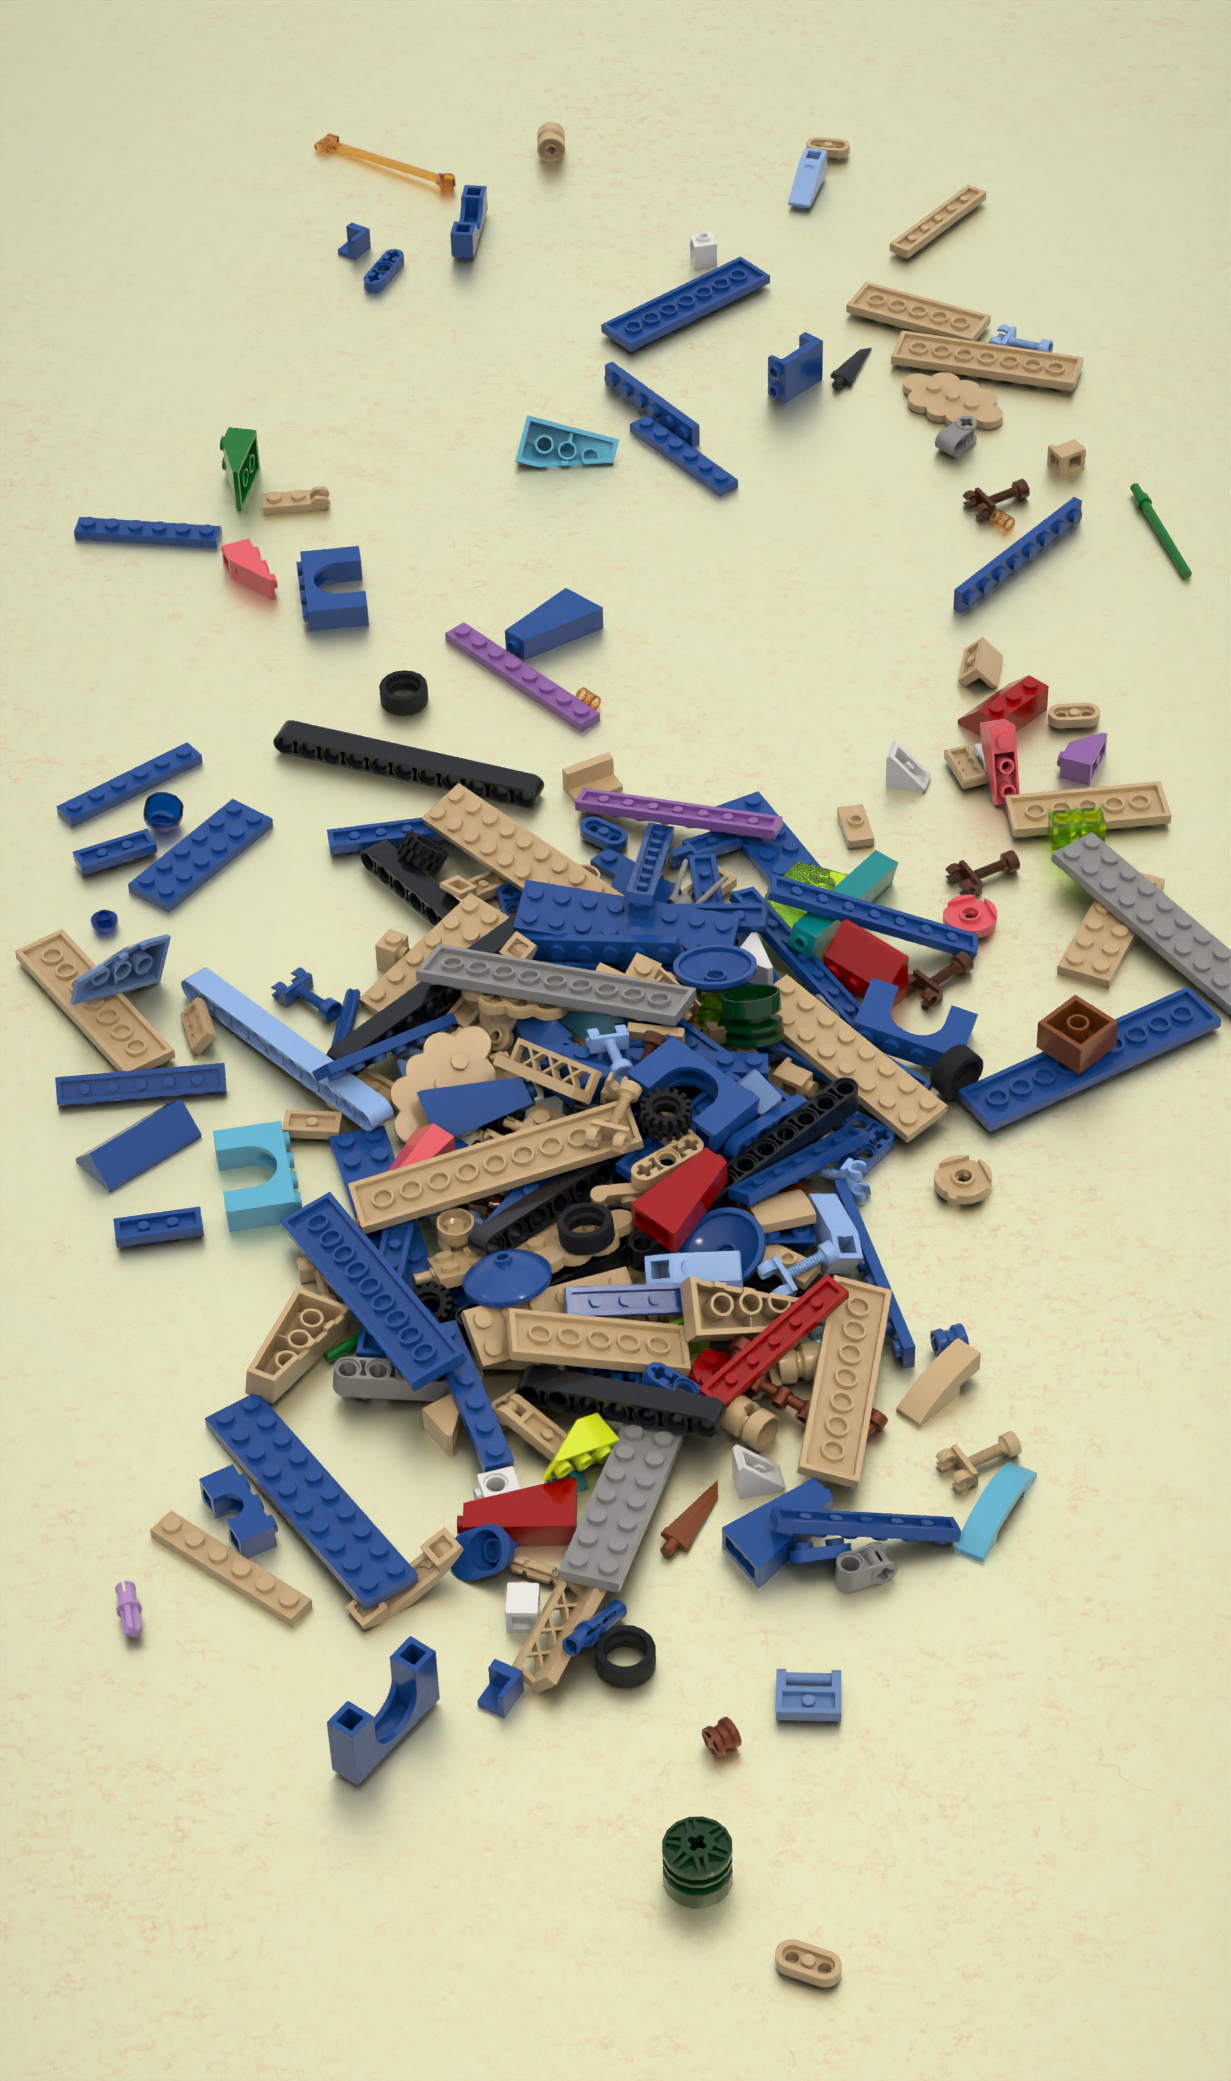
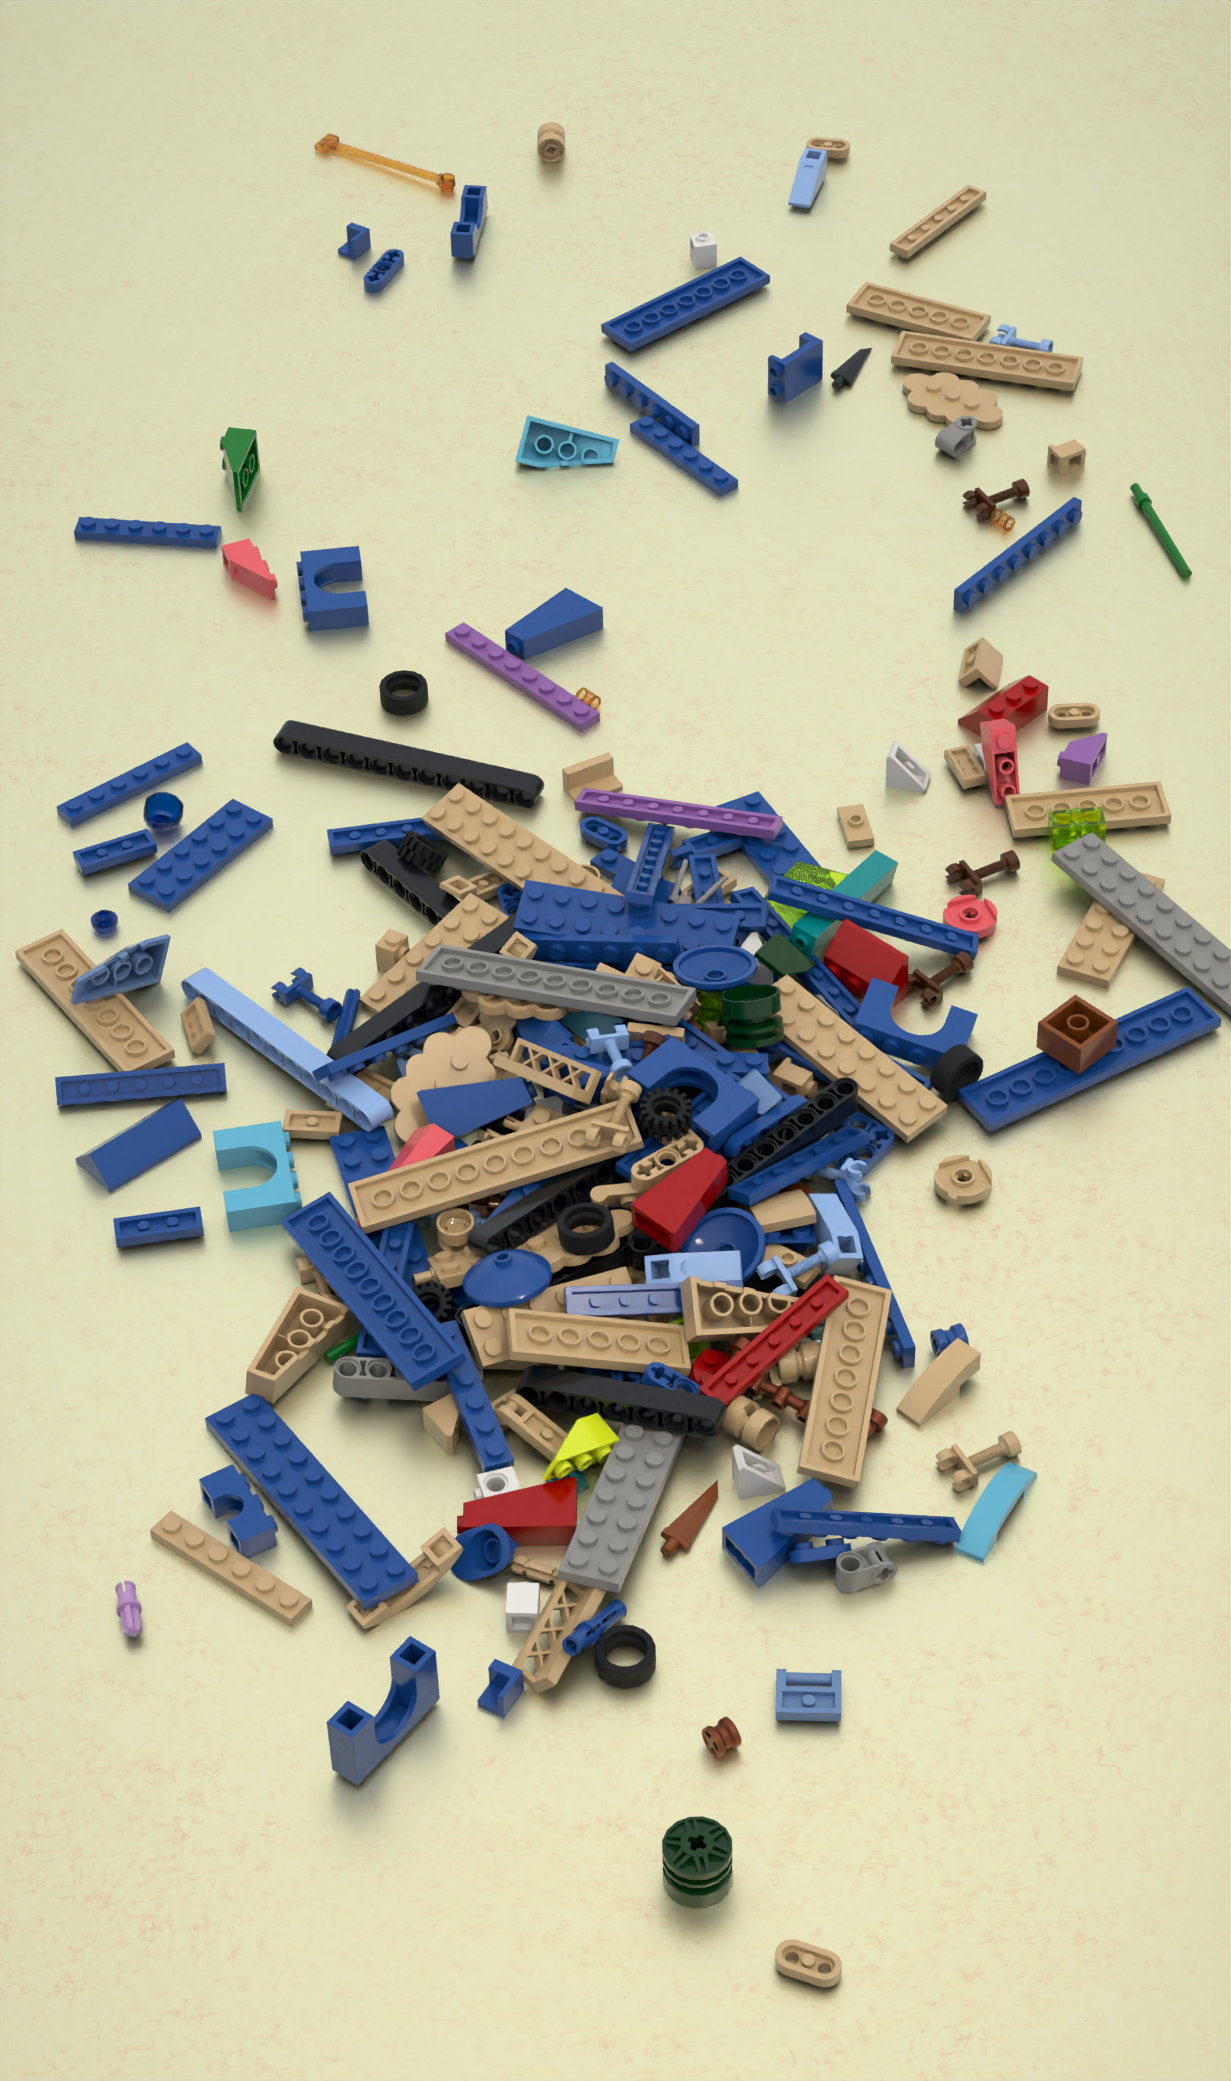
tan hinge [262,486,330,516] -> none
none -> dark green slope [754,932,816,978]

